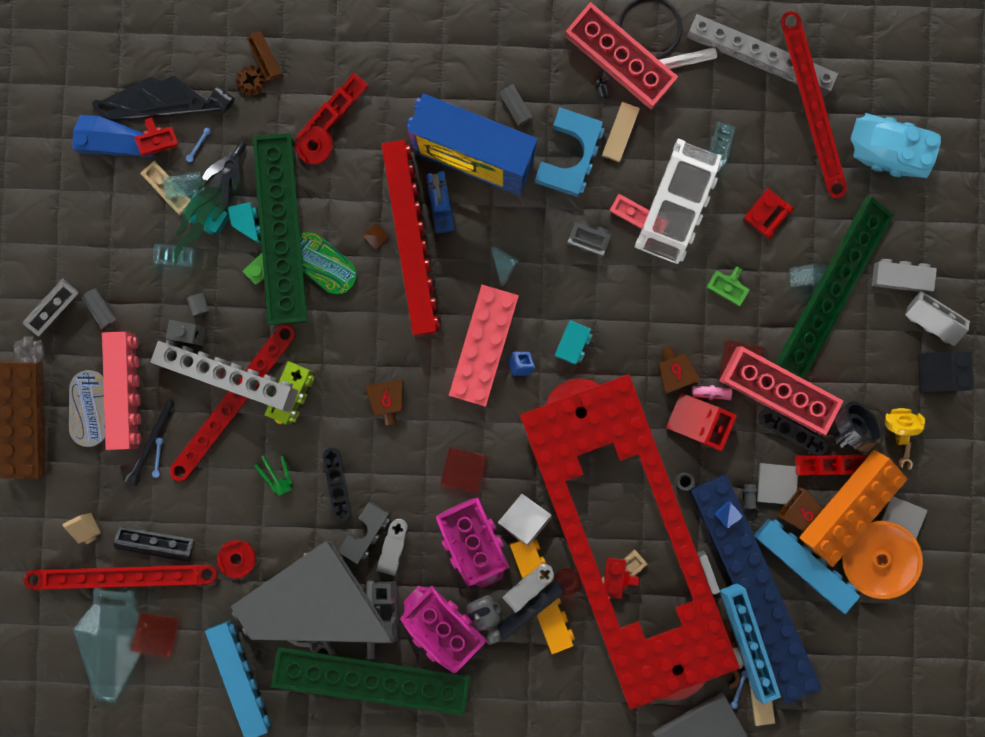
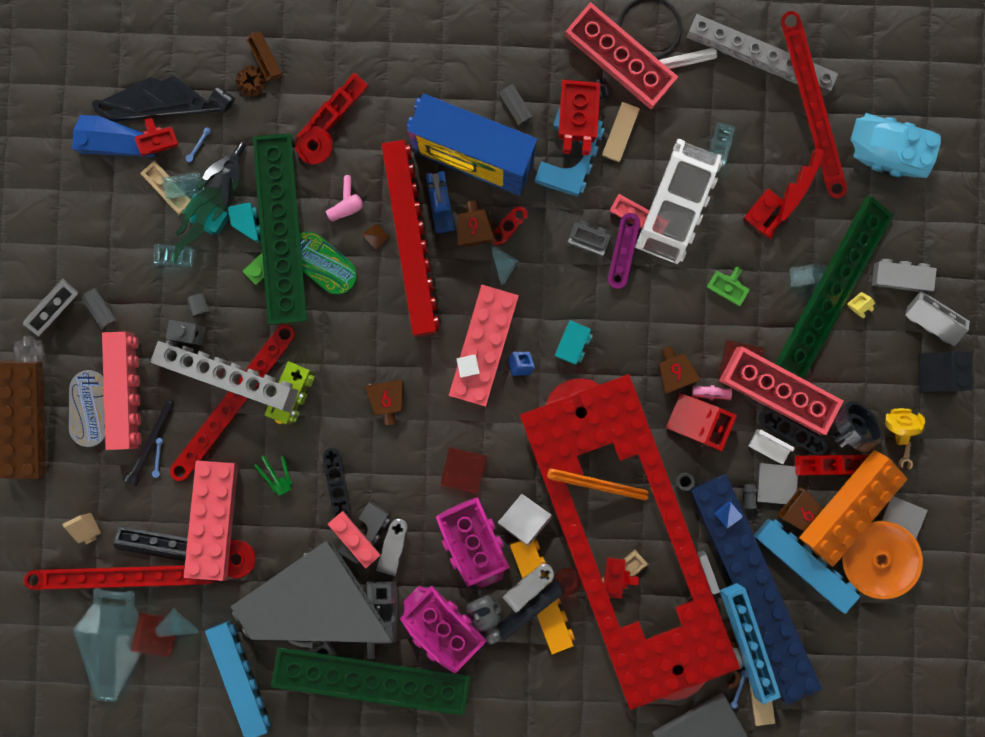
none -> clear light blue slope [155,608,198,637]
none -> coral brick [184,461,238,581]
none -> bright pink piece [326,175,363,222]
none -> coral plate [328,511,381,569]
none -> white tile [457,355,480,378]
none -> reddish brown torso [458,201,497,247]
none -> red piece [492,206,528,246]
none -> orange axle [547,469,649,500]
none -> red tile [558,80,600,156]
none -> magenta plate [608,213,640,289]
none -> white panel [748,429,795,465]
none -> red slope [777,149,824,222]
none -> light yellow tile [847,292,875,318]

